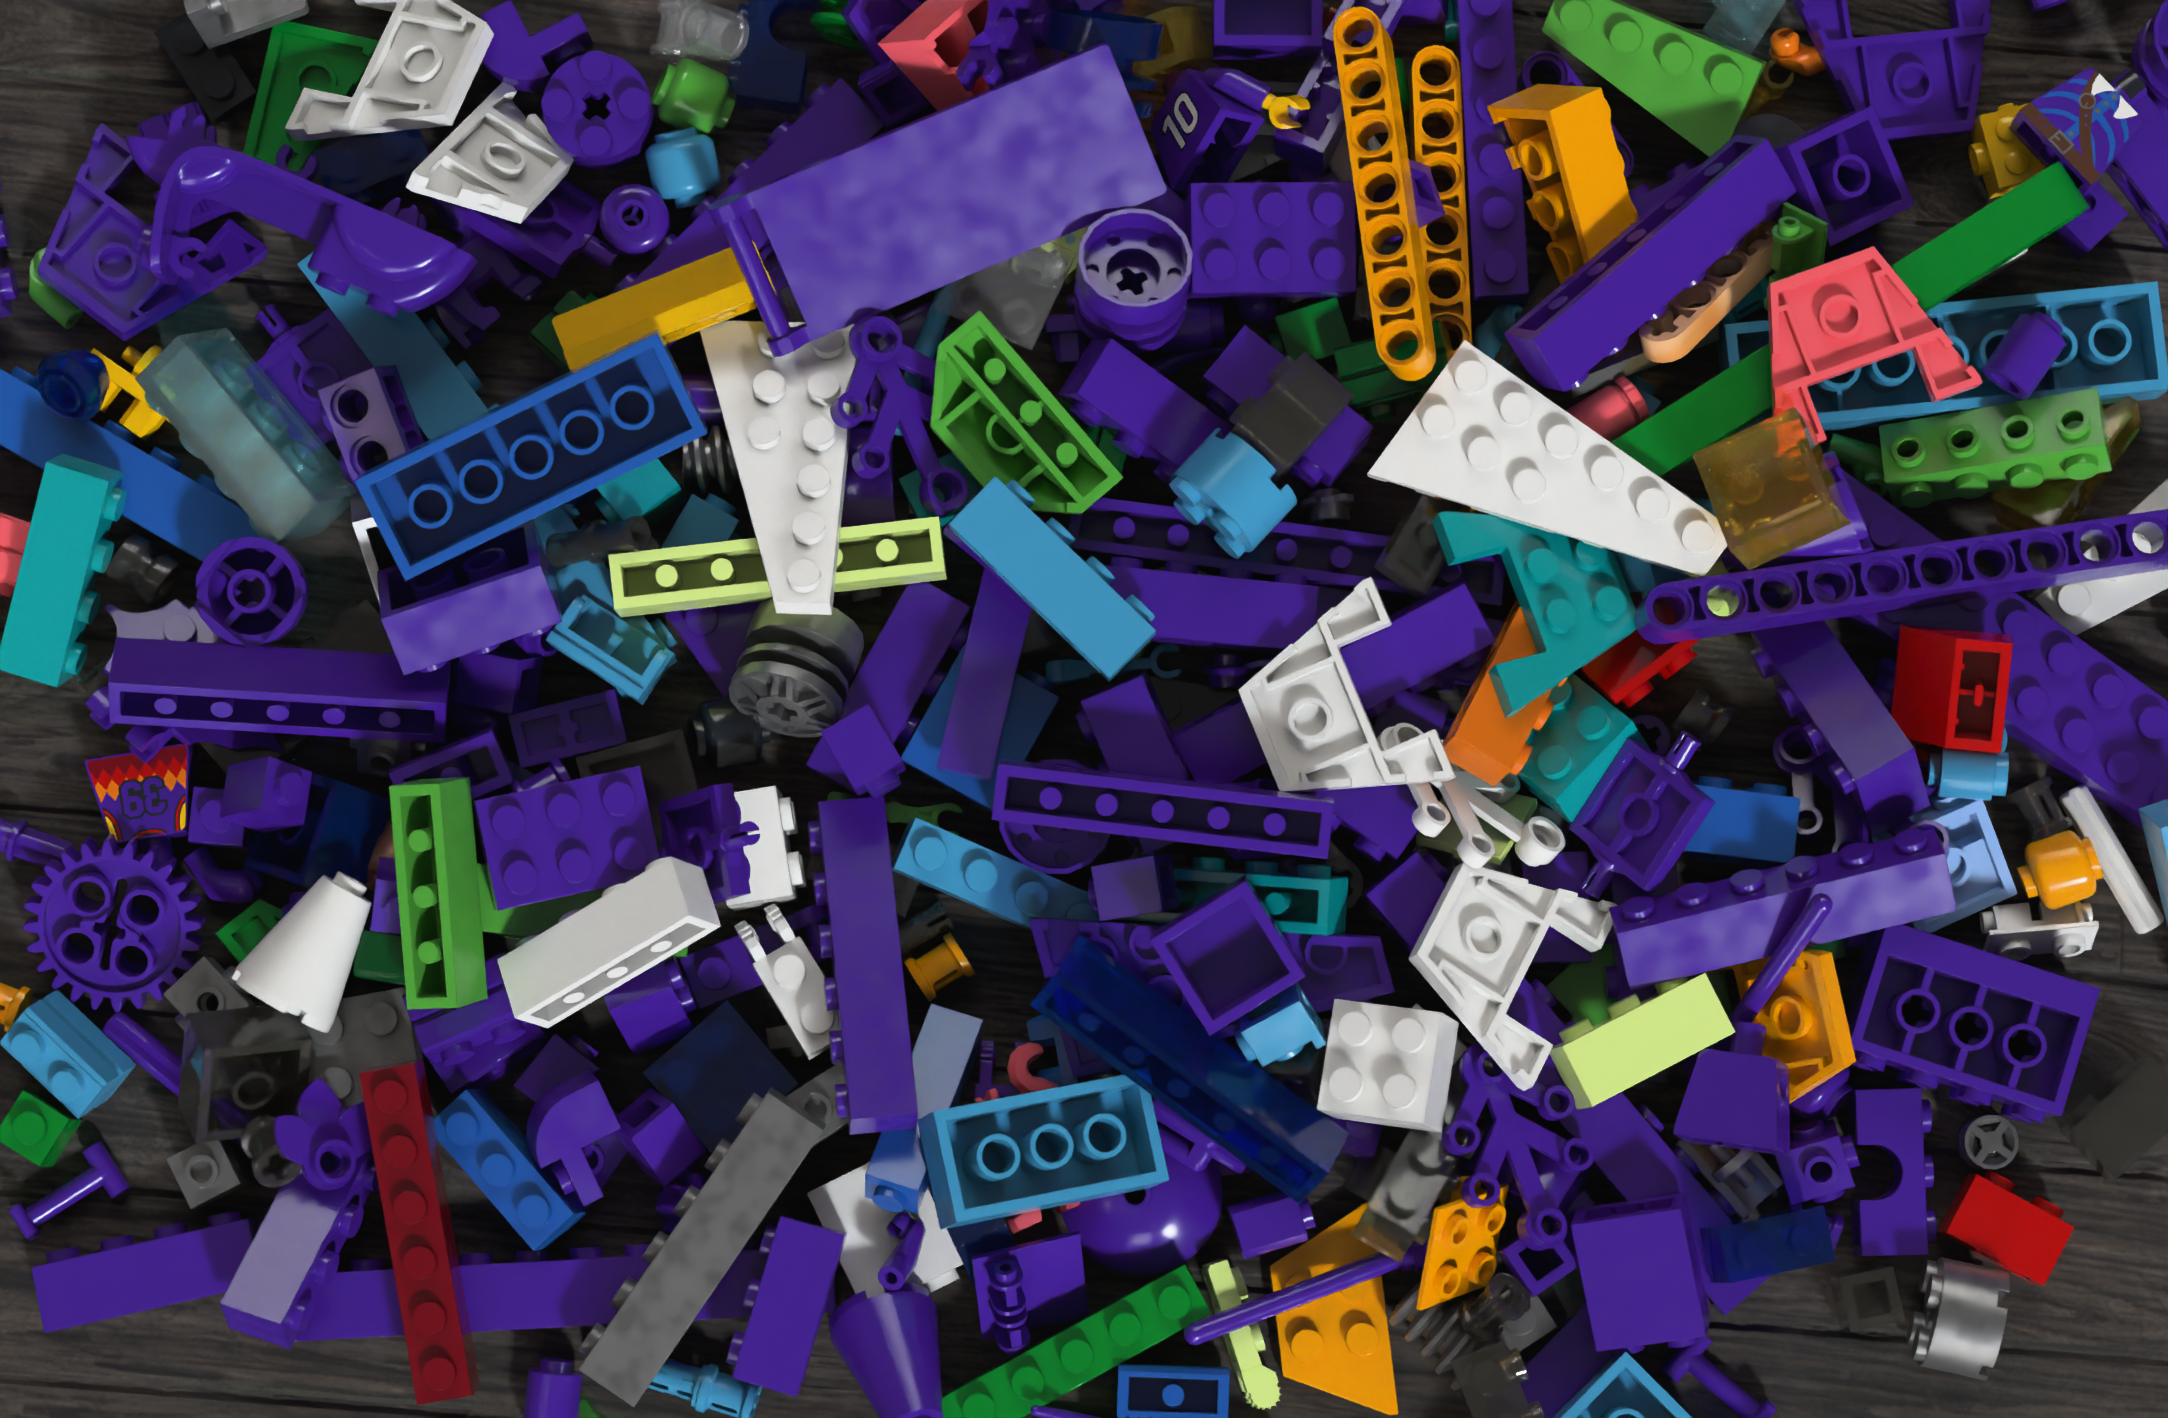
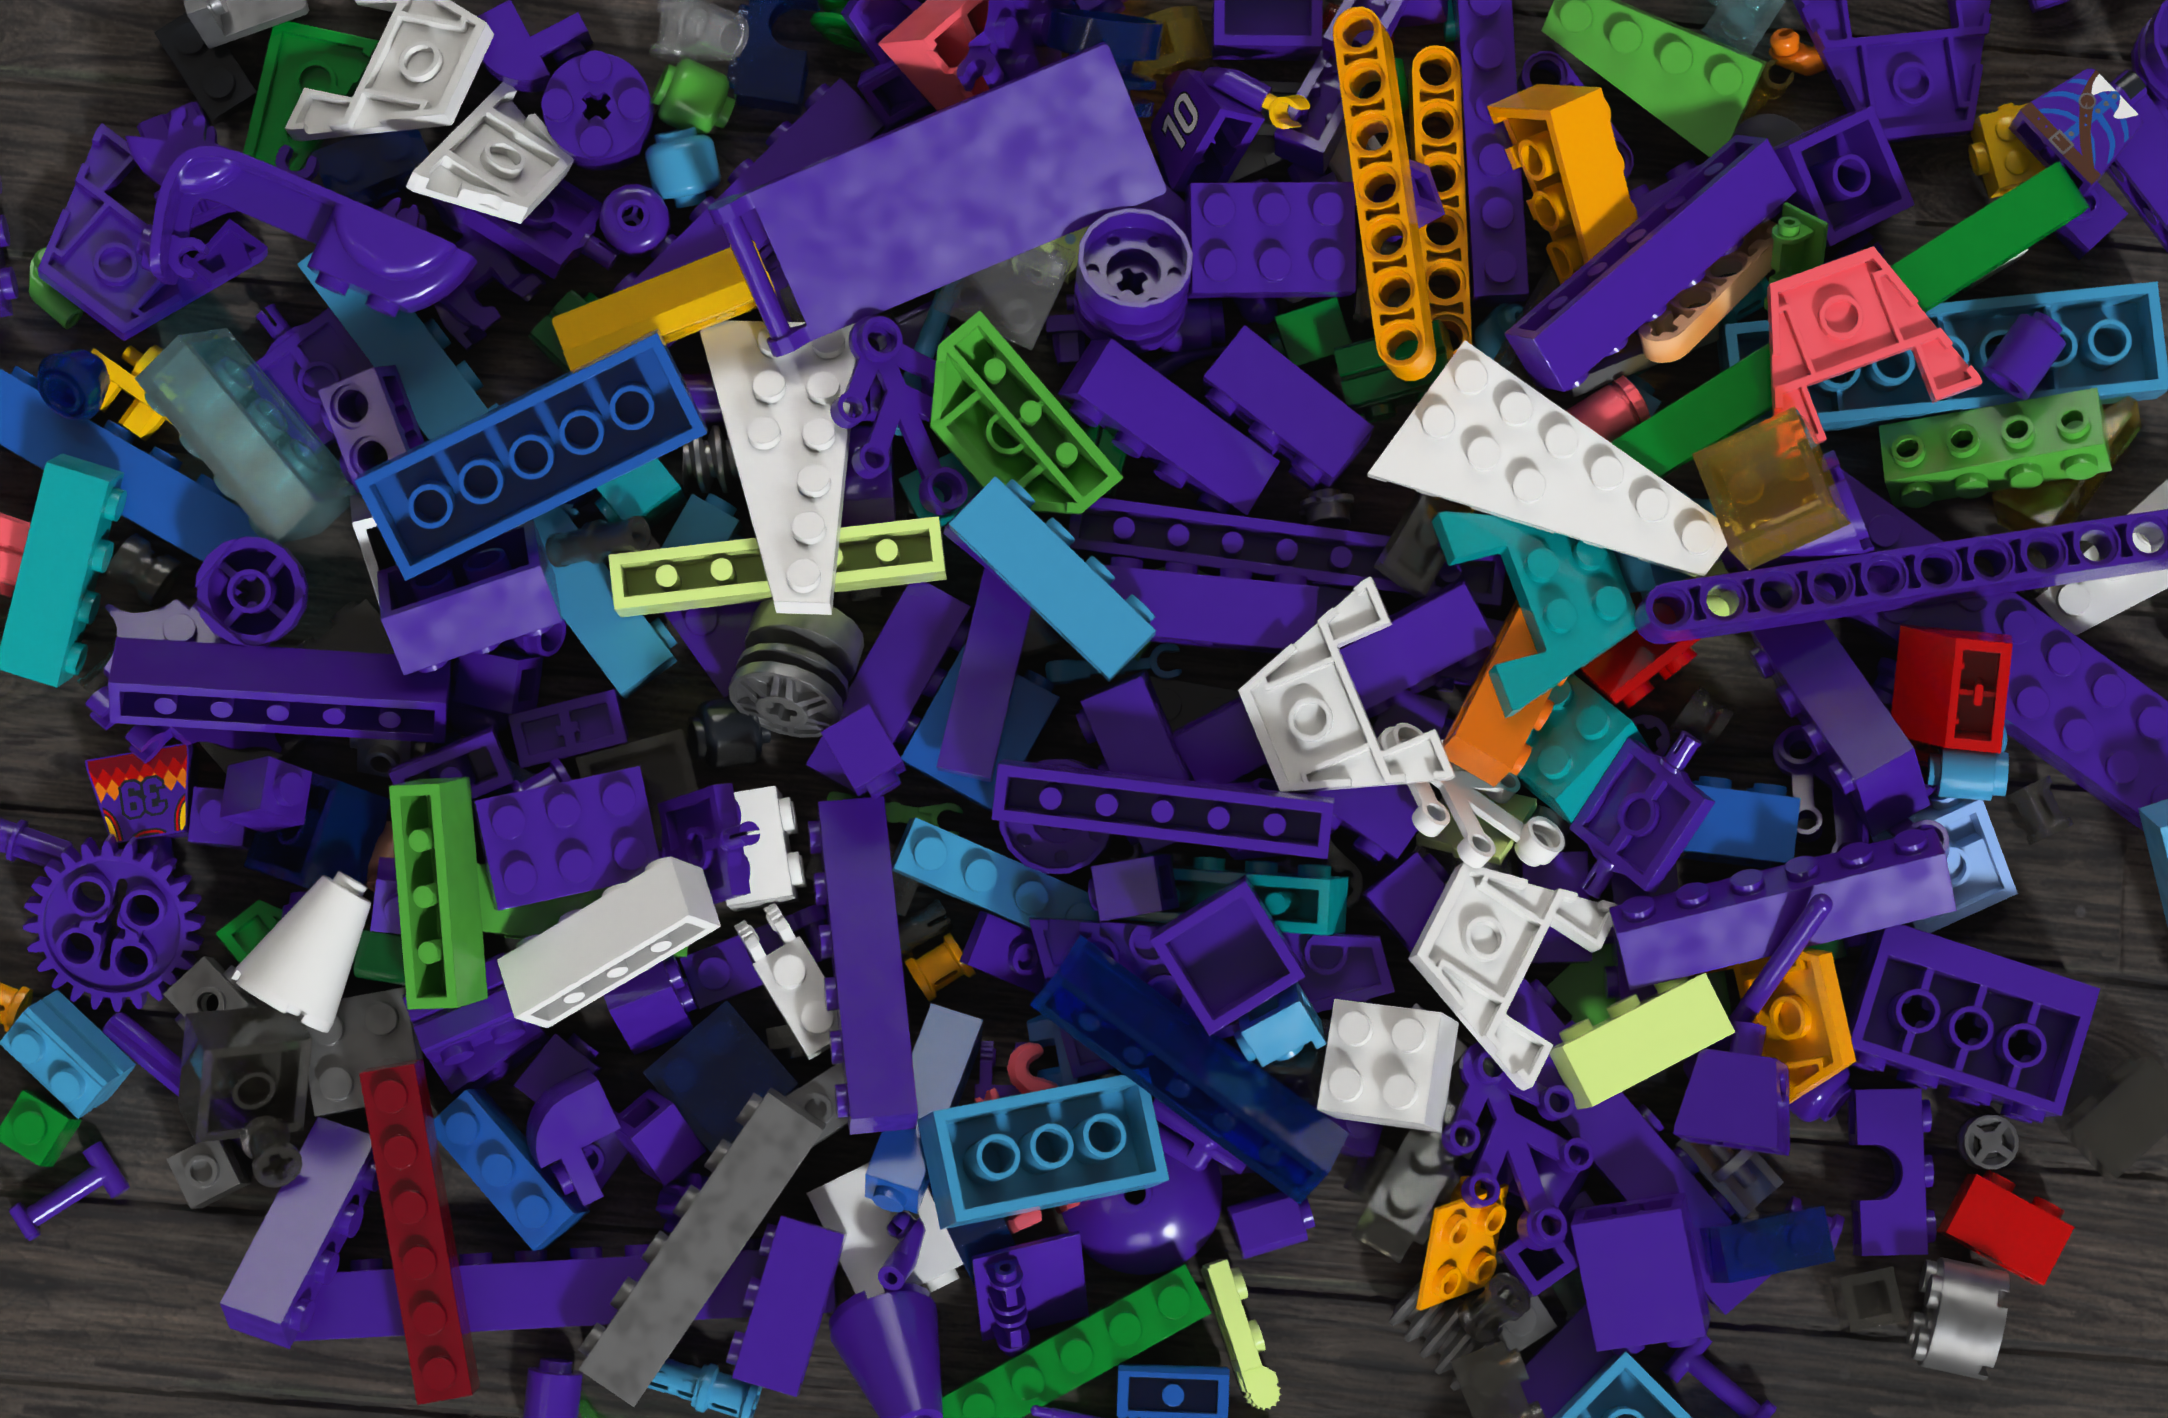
dark purple brick [31,1210,259,1333] -> none
dark purple arm [183,846,264,904] -> none
dark purple plate [274,1079,372,1190] -> none
dark azure hinge [546,594,676,705] -> none
dark azure brick [1170,428,1297,559] -> none
dark purple piece [1184,1224,1429,1345] -> none
dark purple plate [1202,653,1276,687] -> none
clear smoke brick [1229,352,1354,482] -> none
light orange wing [1269,1202,1398,1415] -> none
dark purple brick [1775,1119,1860,1205] -> none
bright green arm [1825,432,1888,498] -> none
white hinge [1980,901,2099,961] -> none
light orange head [2017,830,2103,910] -> none
white axle [2059,784,2164,934] -> none
none -> dark purple plate [959,911,1051,1000]

